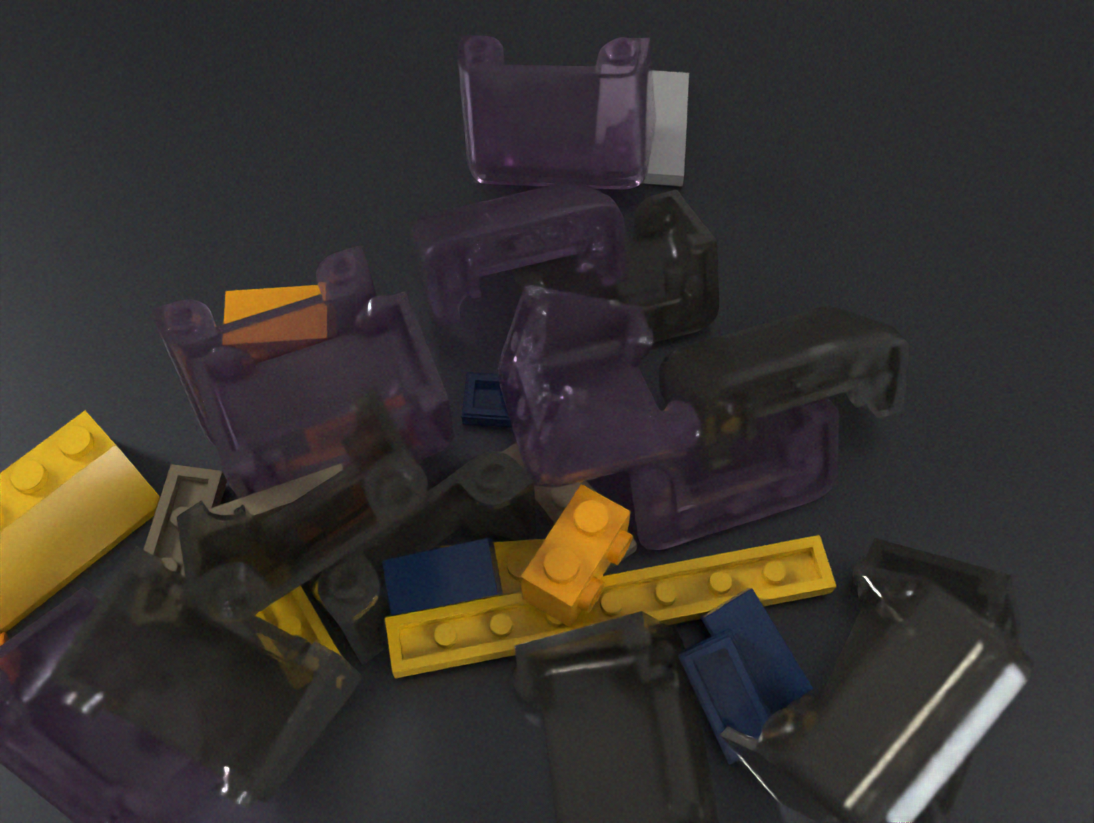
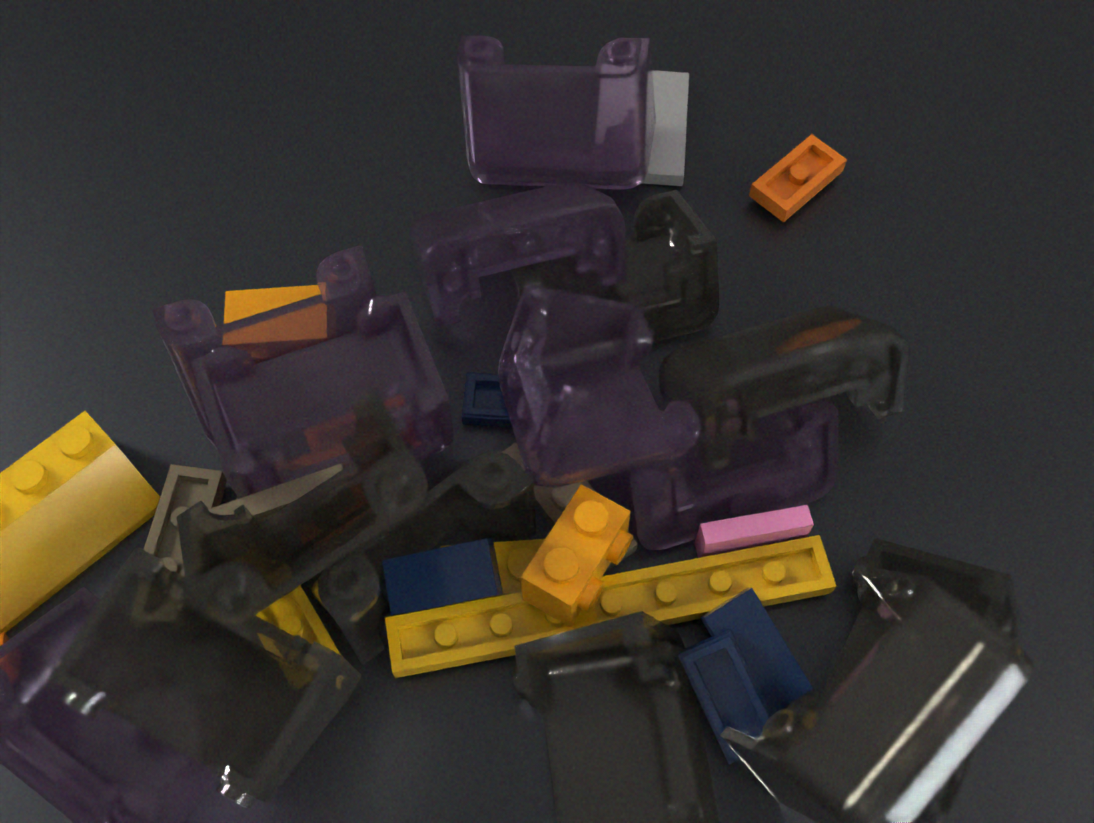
none -> bright pink tile [694,505,814,558]
none -> orange plate [749,134,847,223]

